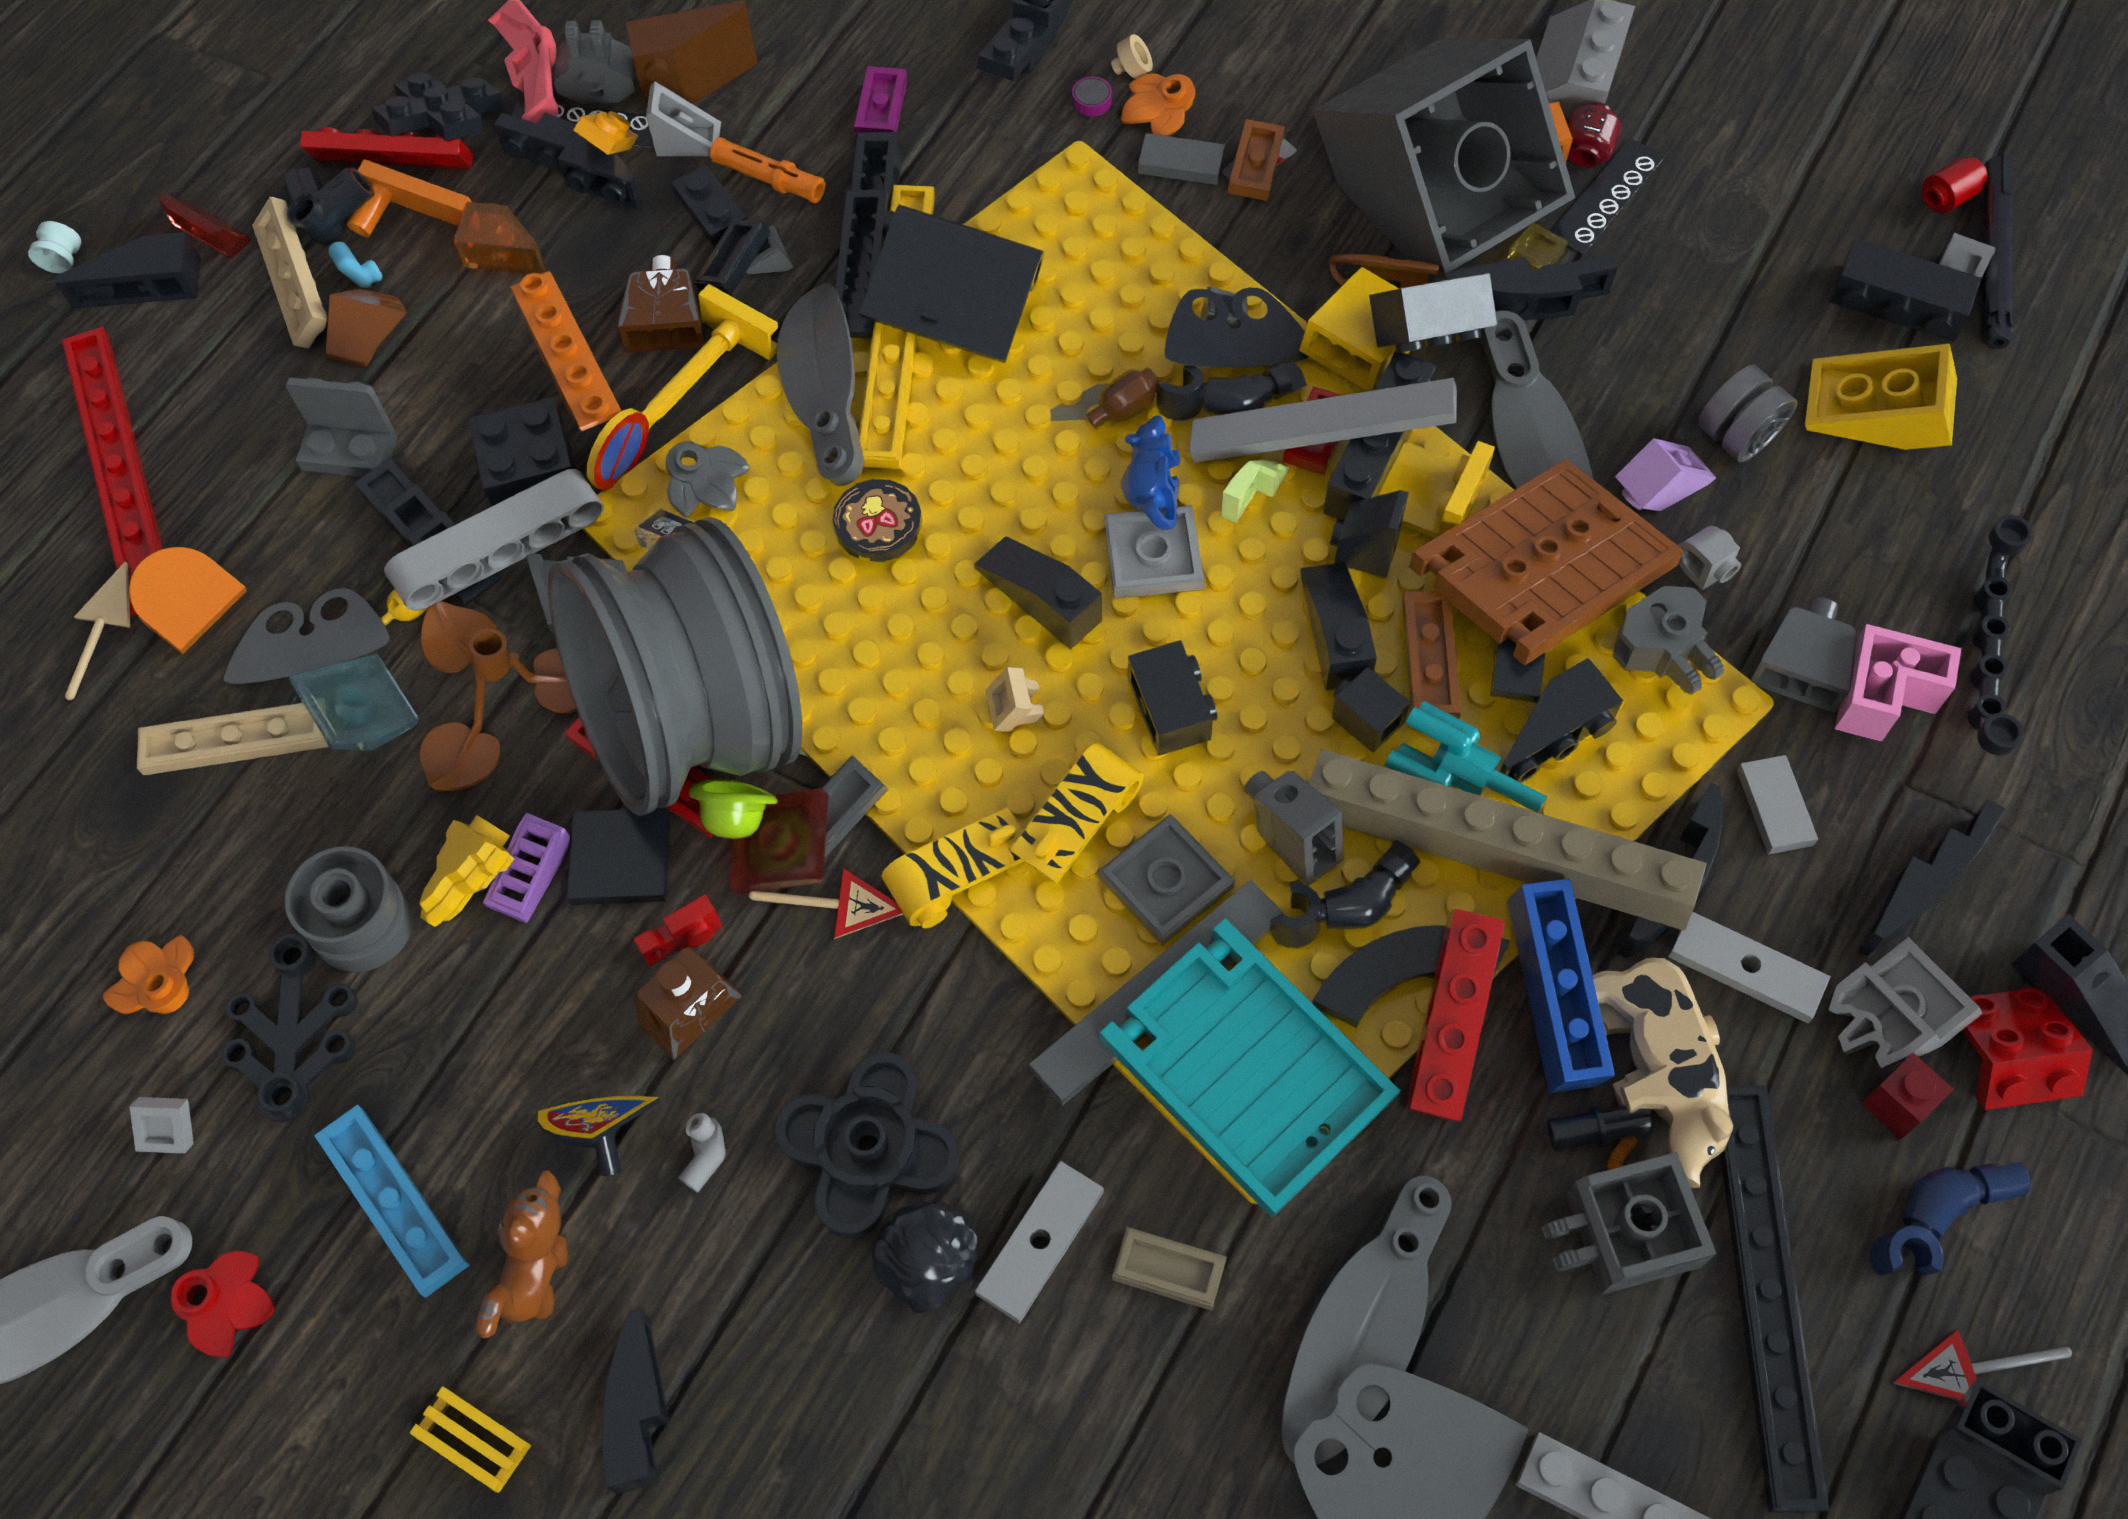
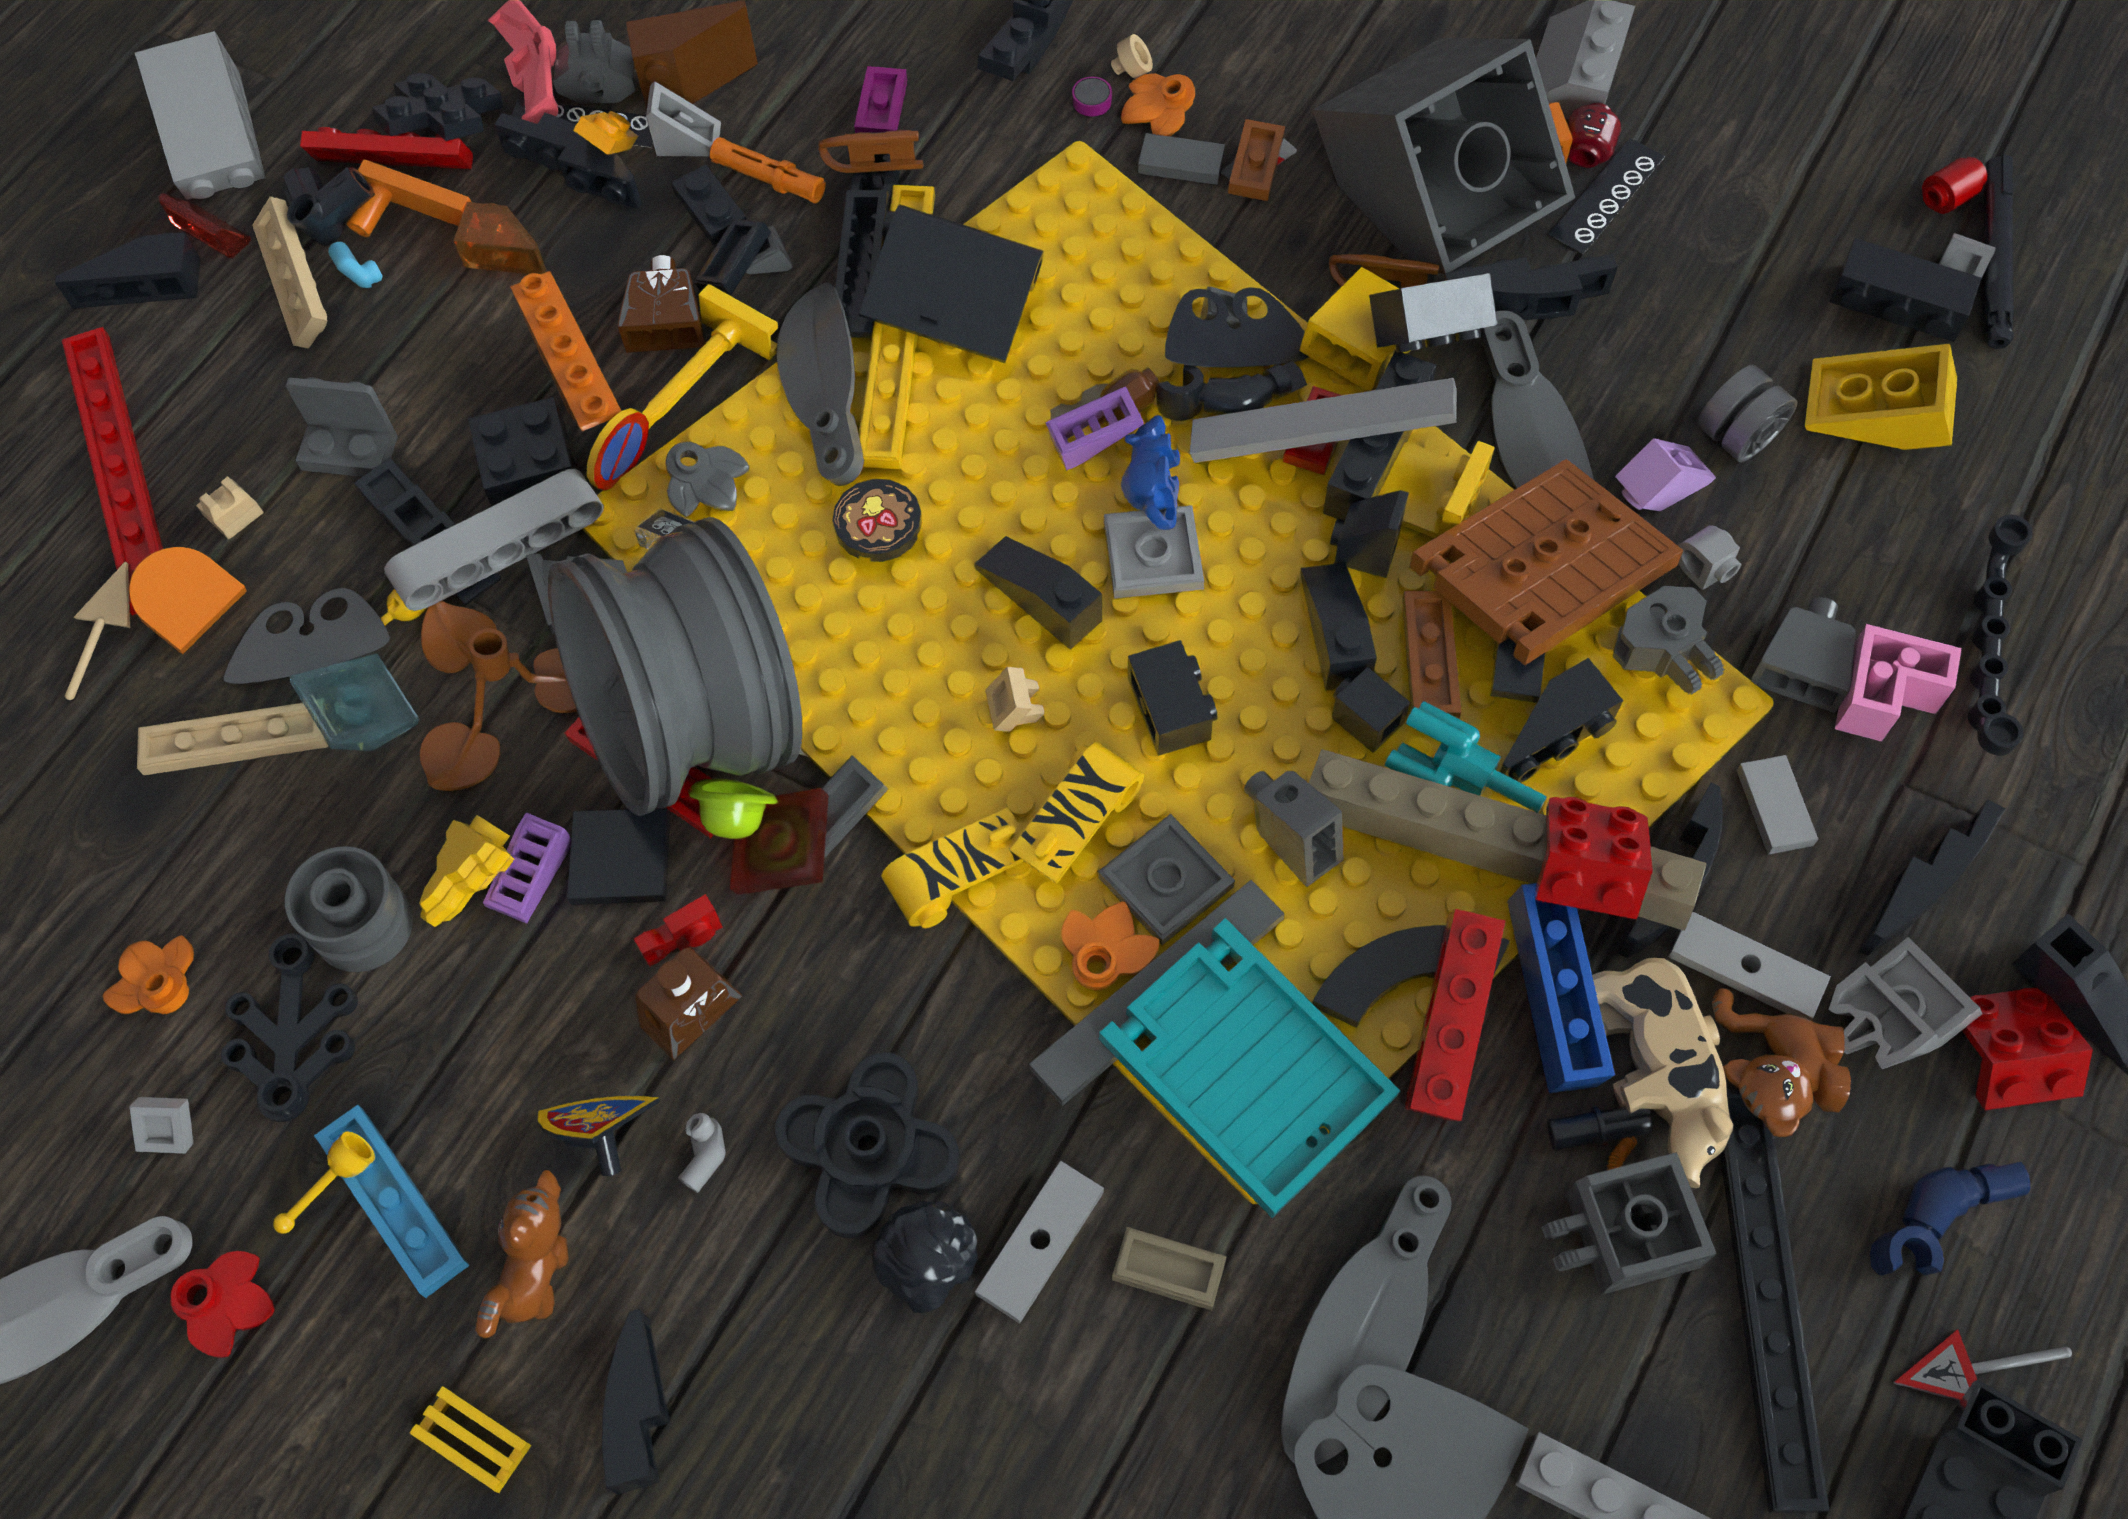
light aqua wheel [28,221,81,274] -> none
dark orange slope [326,289,407,367] -> none
piece [749,869,903,939] -> none
yellowish green slope [1221,460,1290,523] -> none
black piece [1270,840,1421,948] -> none
clear yellow tile [1507,223,1568,270] -> none
dark red brick [1861,1053,1954,1140] -> none
none -> light grey slope [135,31,266,200]
none -> tan tile [196,476,264,540]
none -> yellow hinge [273,1131,375,1234]
none -> dark orange piece [818,130,924,173]
none -> medium lavender slope [1046,386,1144,471]
none -> orange plate [1062,901,1159,990]
none -> red bracket [1536,797,1653,919]
none -> dark orange animal [1712,988,1851,1137]

